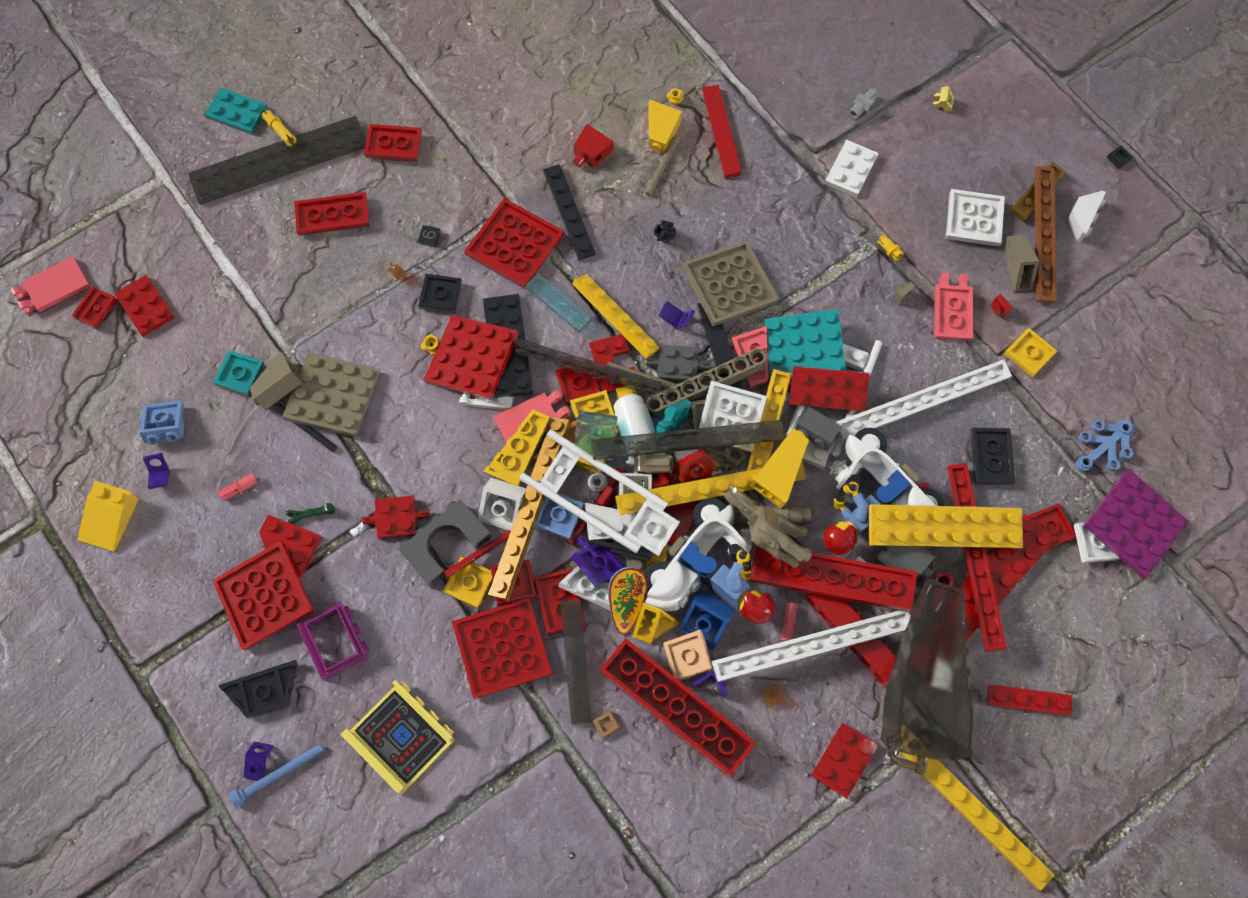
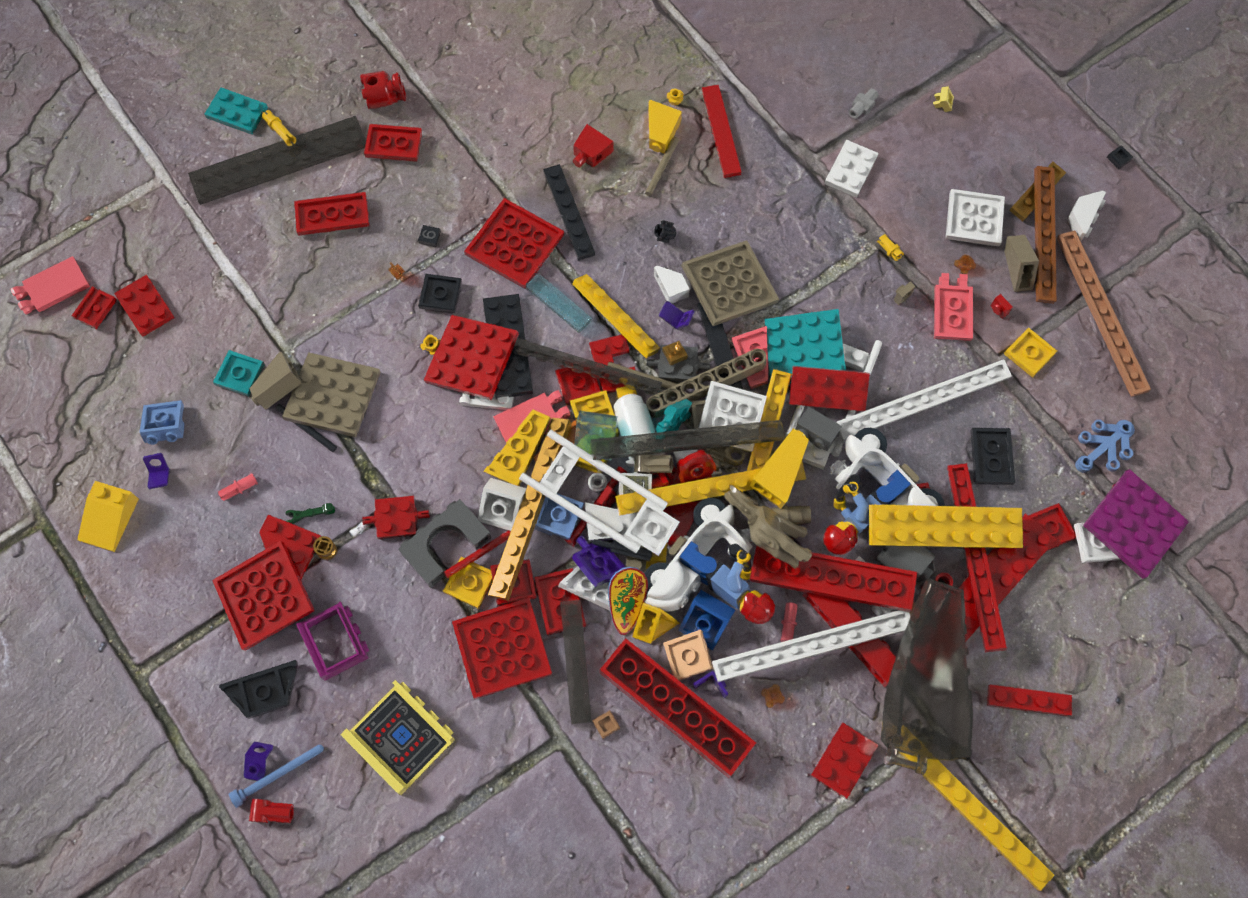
none -> red piece [249,799,294,823]
none -> pearl gold wheel [313,536,337,561]
none -> red piece [360,71,406,109]
none -> white slope [654,266,691,304]
none -> pearl gold tile [662,341,688,366]
none -> clear orange plate [954,255,976,274]
none -> nougat plate [1056,230,1151,397]

